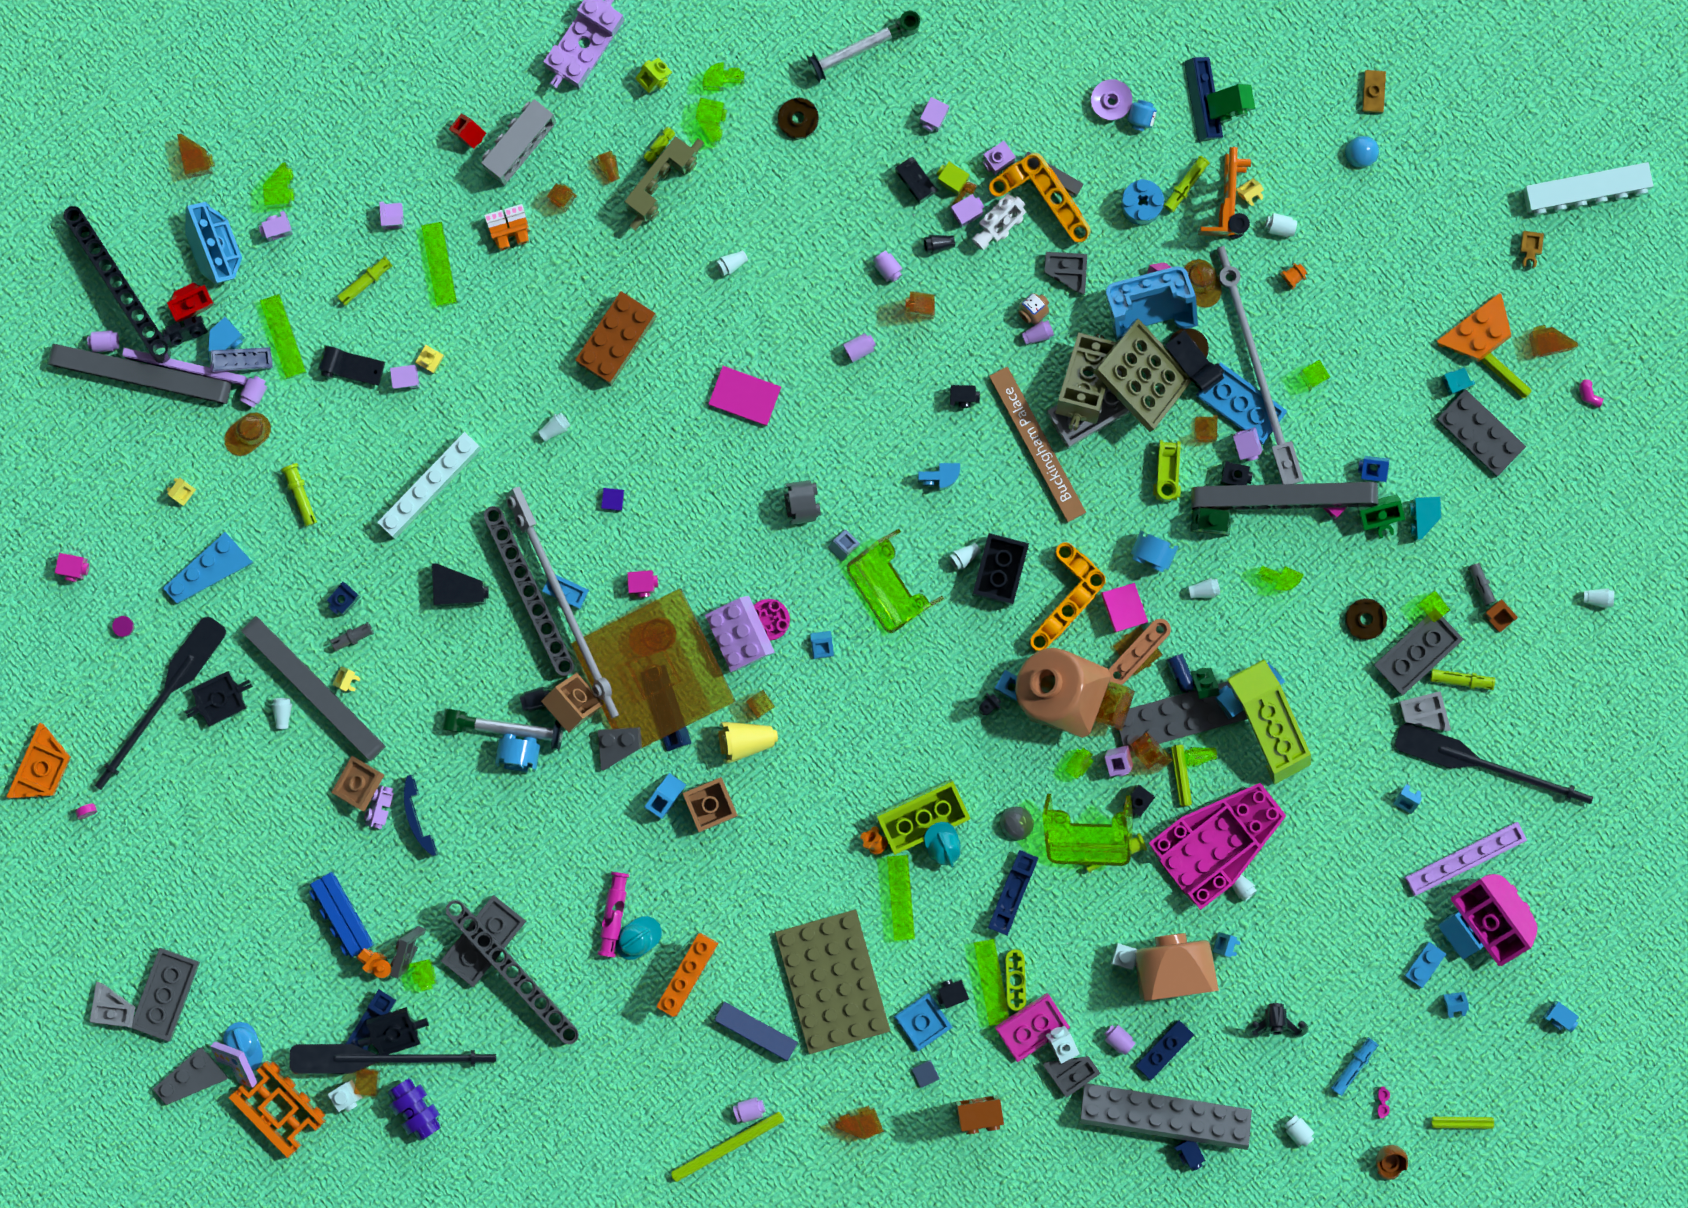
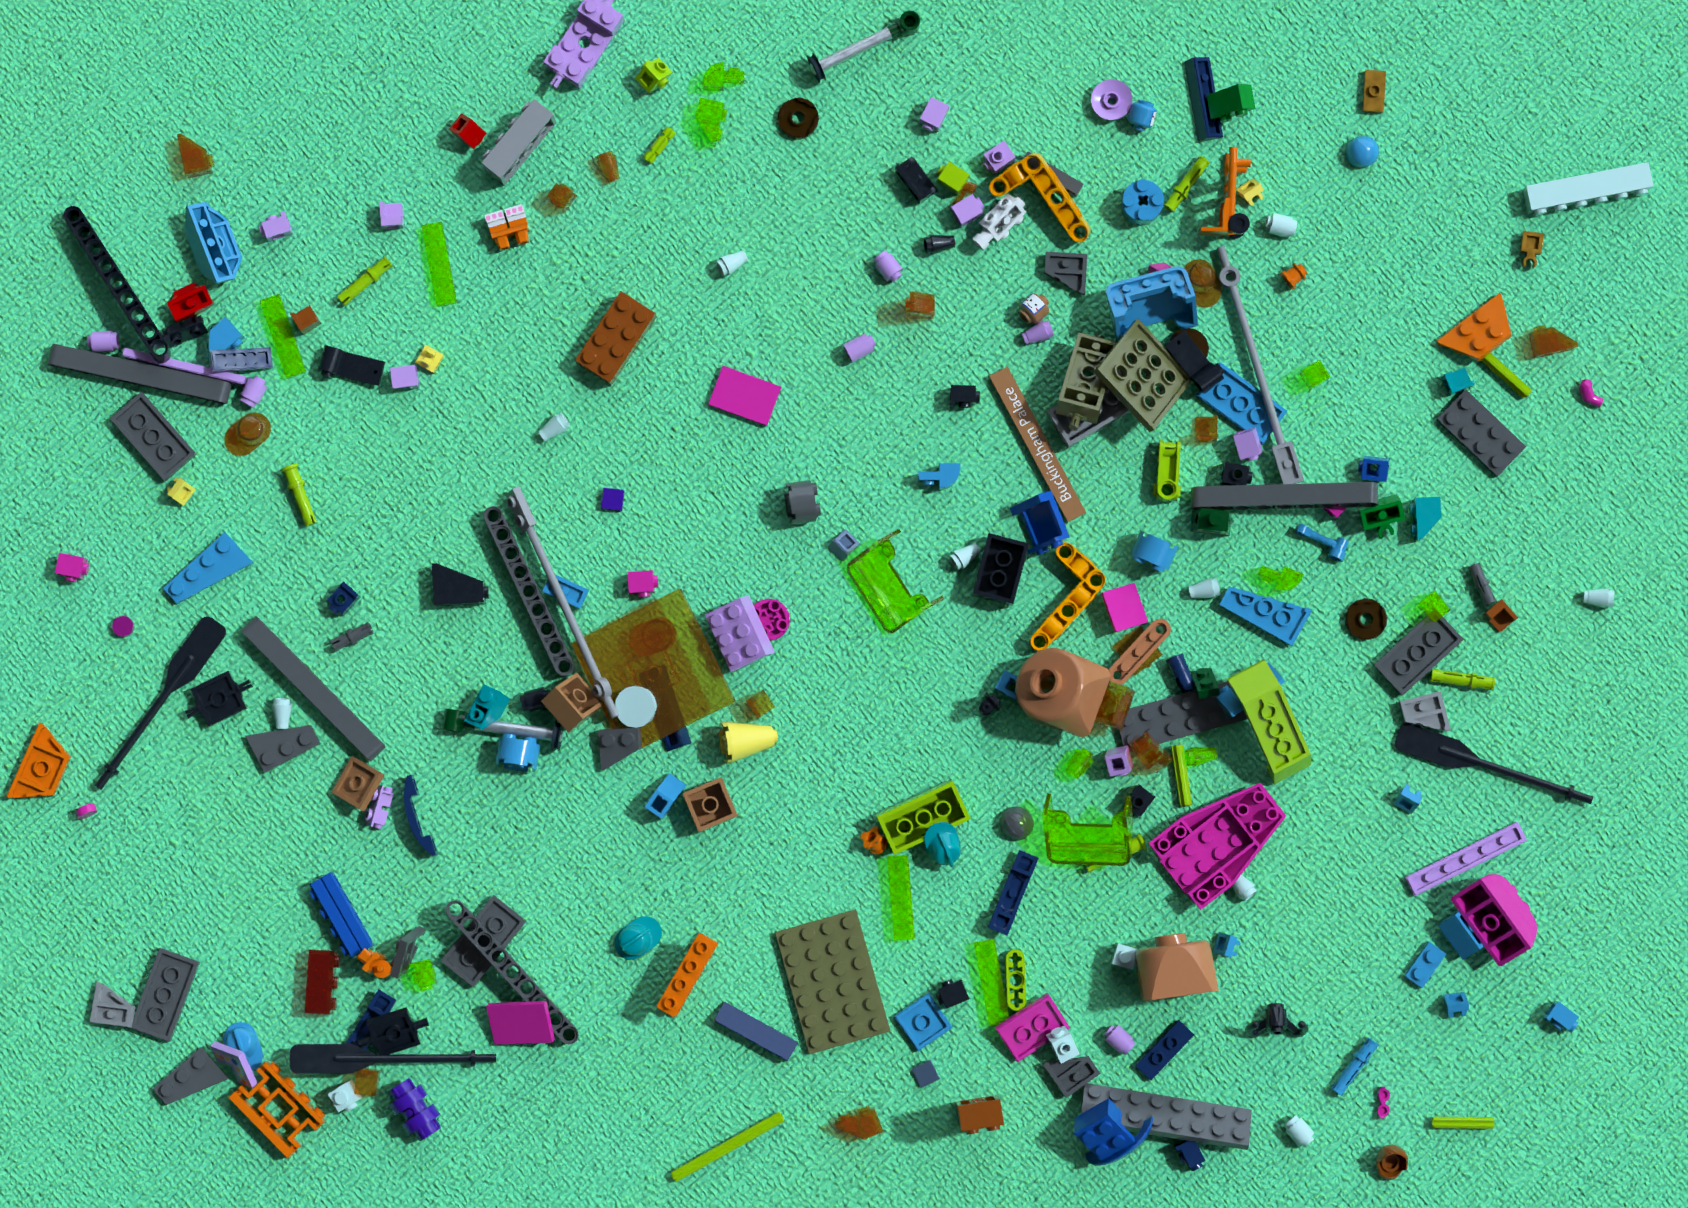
clear neon green slope [263,162,295,209] -> none
light yellow tile [332,666,360,691] -> none
light aqua brick [377,432,482,539] -> none
dark pink piece [597,871,630,958] -> none
olive brick [624,136,705,231] -> none
lavender brick [733,1097,766,1123] -> none
dark azure slope [810,631,834,659] -> none
none -> dark grey plate [110,391,197,482]
none -> dark grey wing [246,725,321,773]
none -> dark orange panel [290,305,322,335]
none -> clear red brick [305,949,340,1015]
none -> teal slope [464,684,510,730]
none -> dark pink tile [486,1001,555,1045]
none -> light aqua tile [615,685,657,728]
none -> blue panel [1010,491,1070,556]
none -> blue piece [1074,1098,1153,1166]
none -> dark azure wing [1219,586,1313,646]
none -> dark azure brick [1295,524,1349,562]

